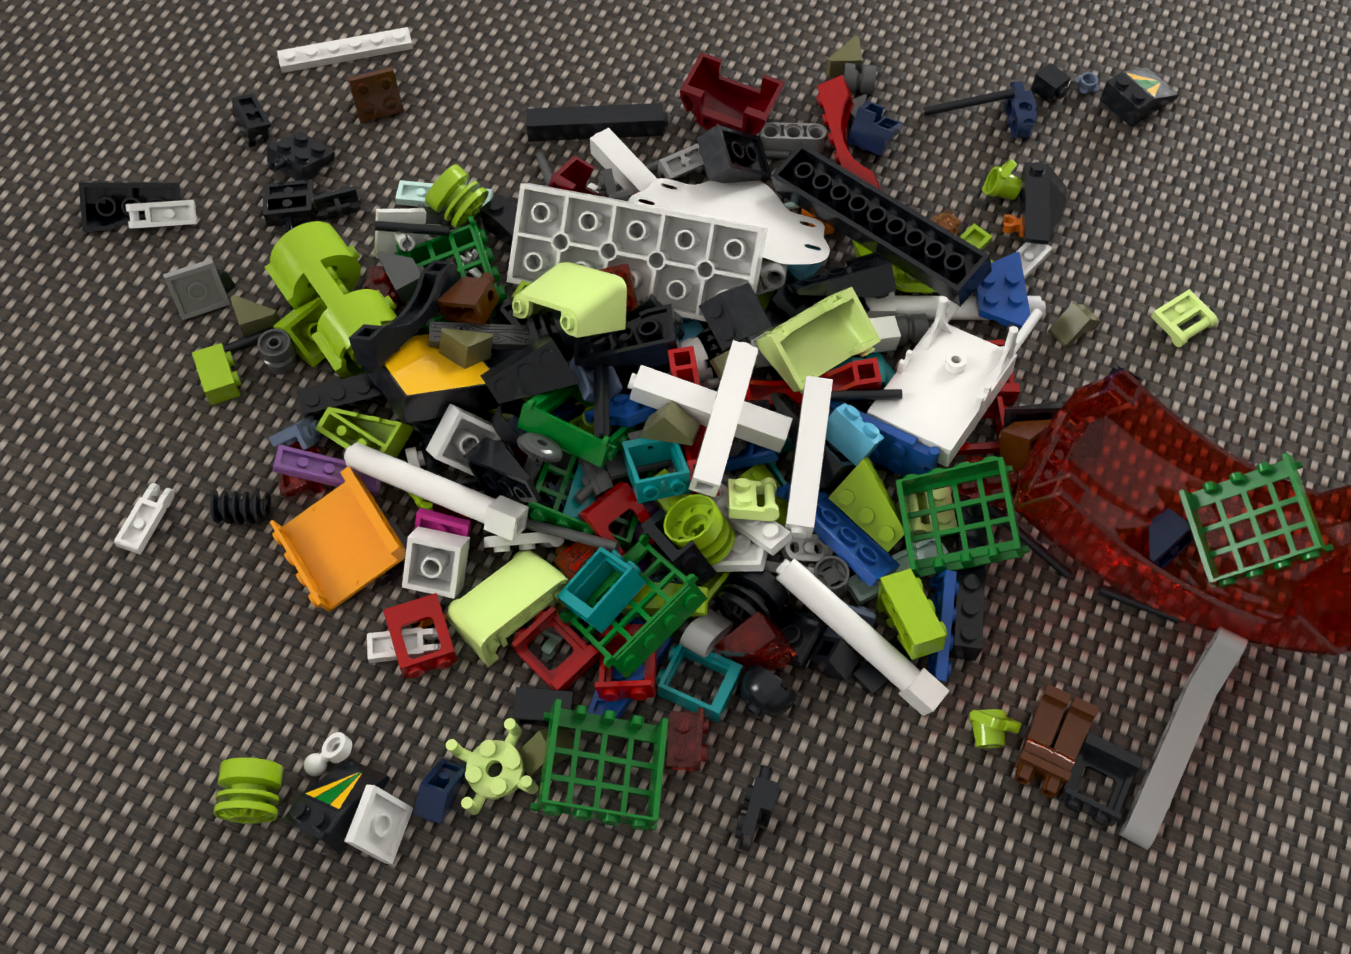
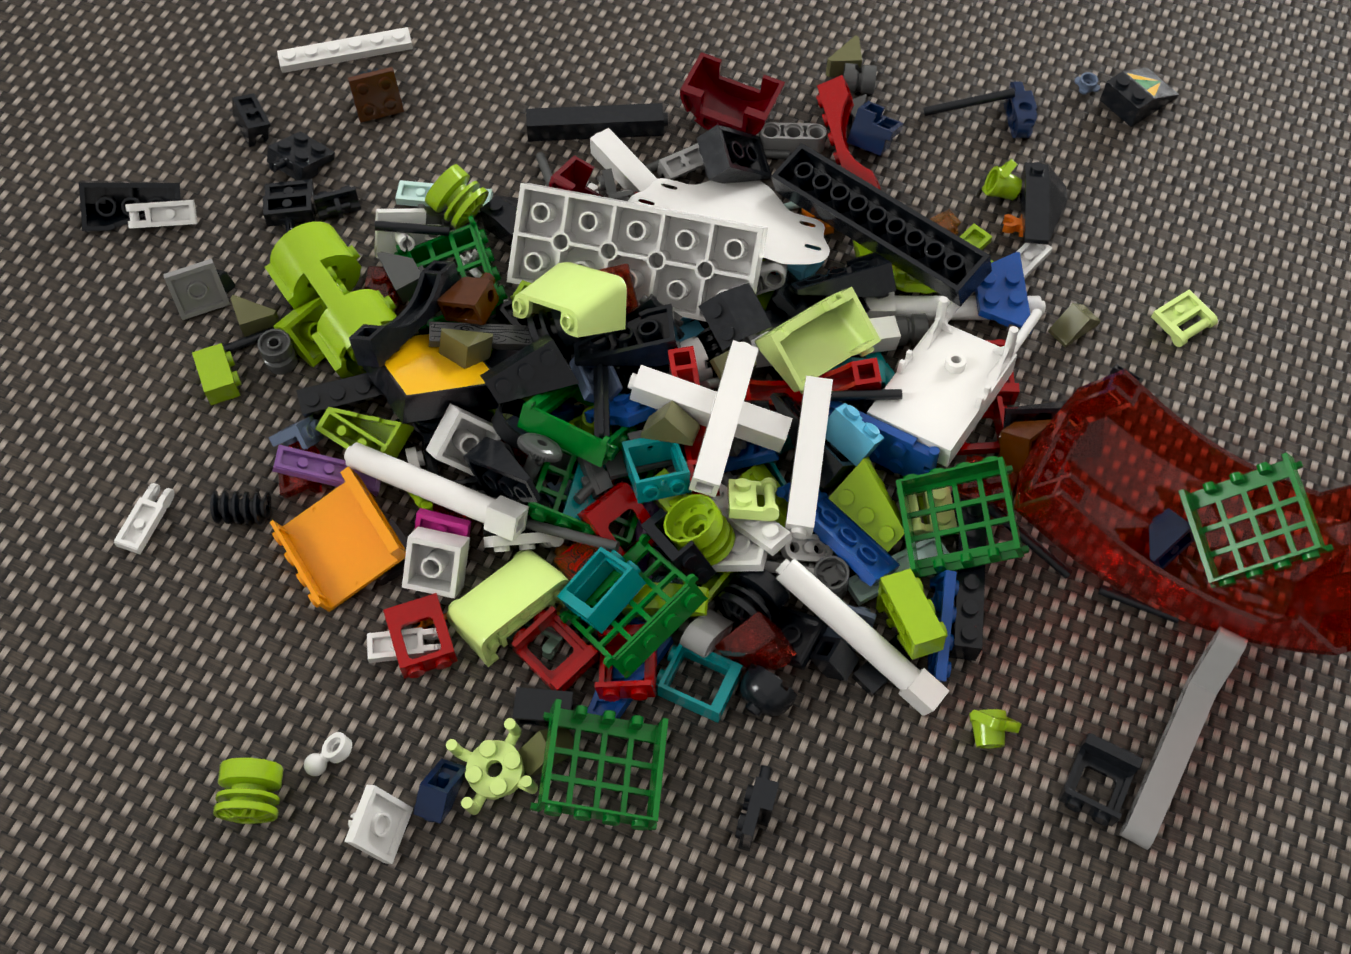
black slope [282,759,390,855] -> none
clear red bracket [666,708,709,771] -> none
reddish brown hips [1013,684,1099,799] -> none
black brick [1031,63,1070,104] -> none

